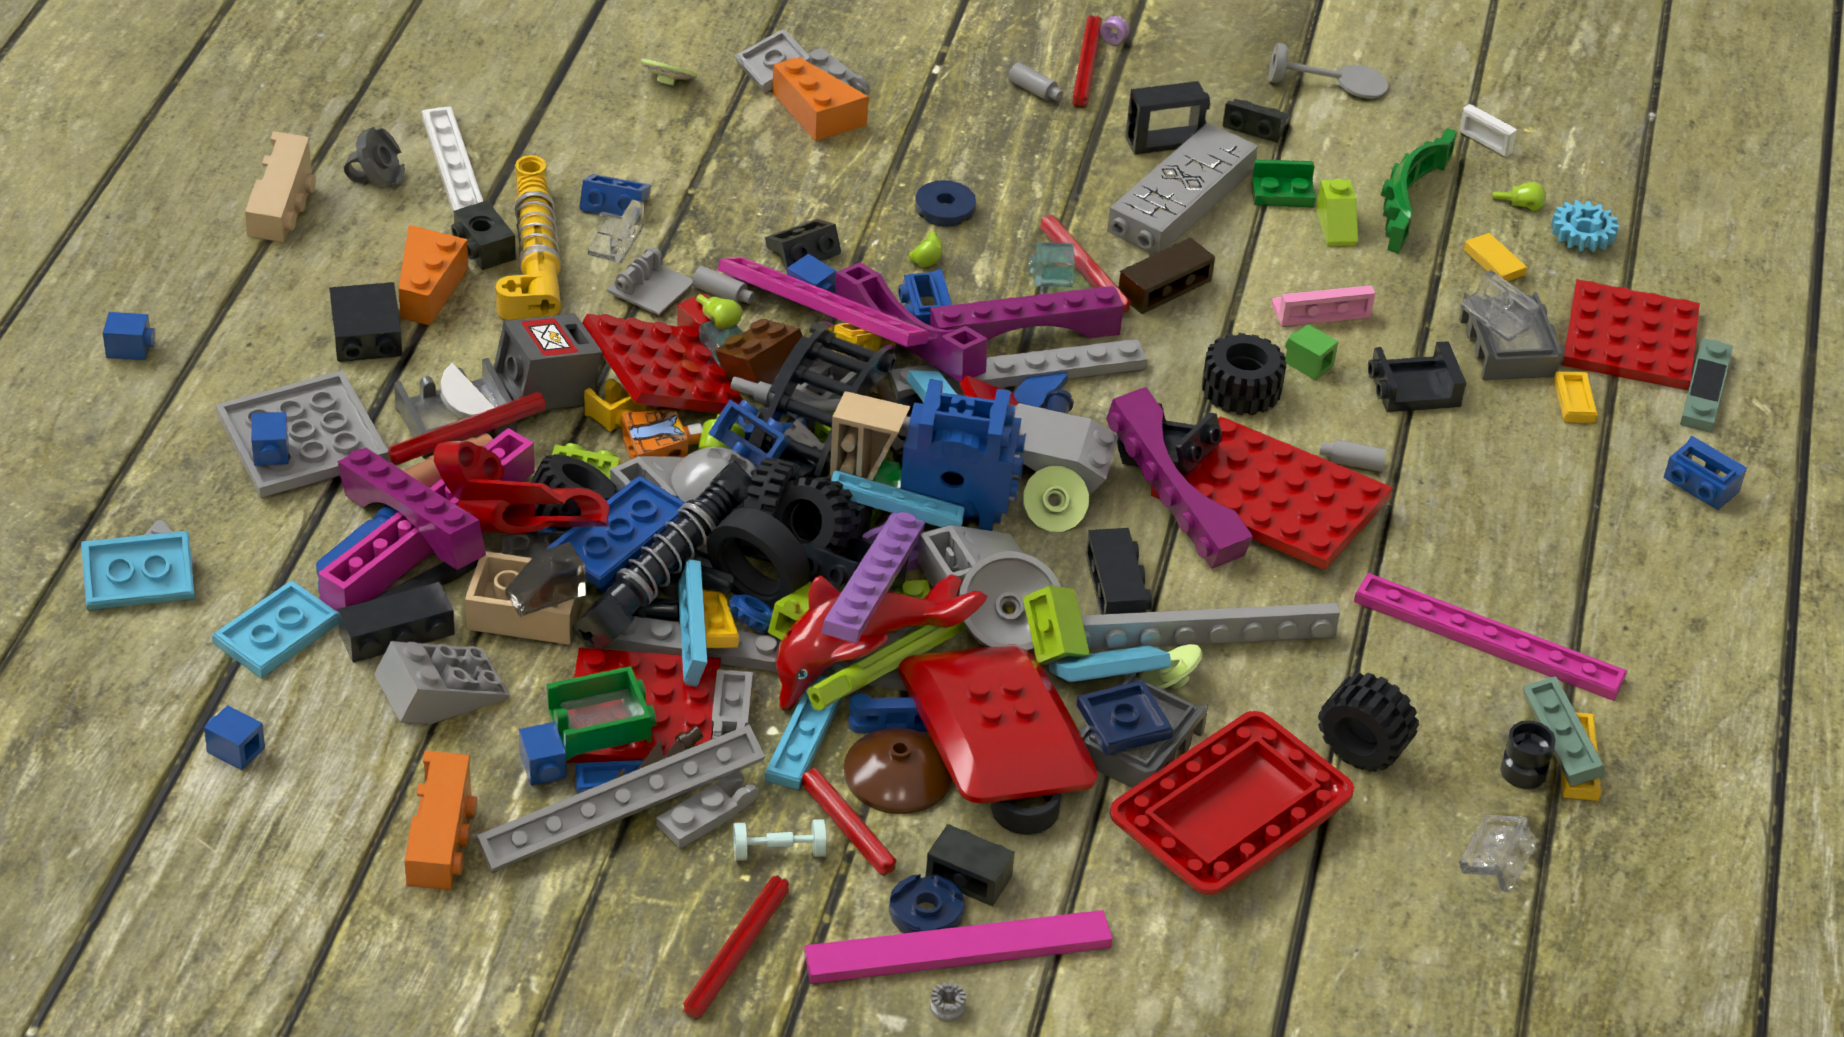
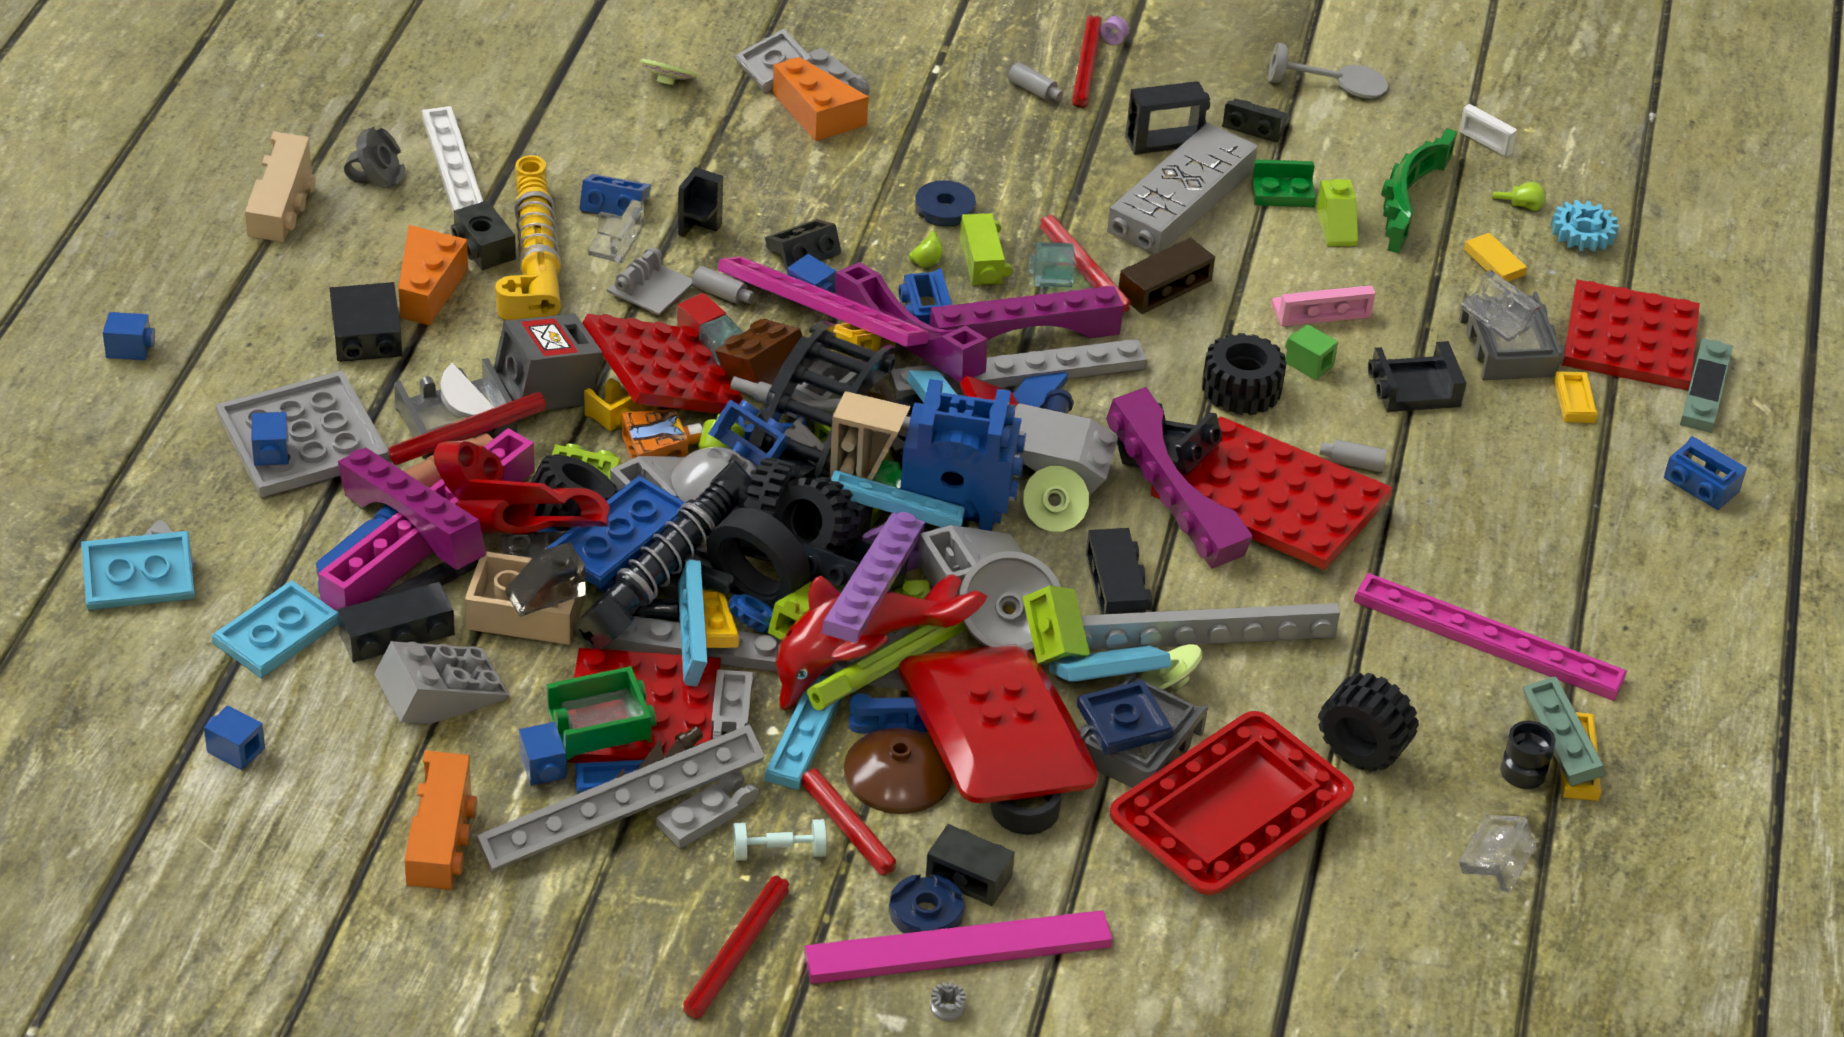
lime piece [696,294,743,330] -> none
none -> black panel [678,167,723,237]
none -> lime brick [960,213,1013,286]

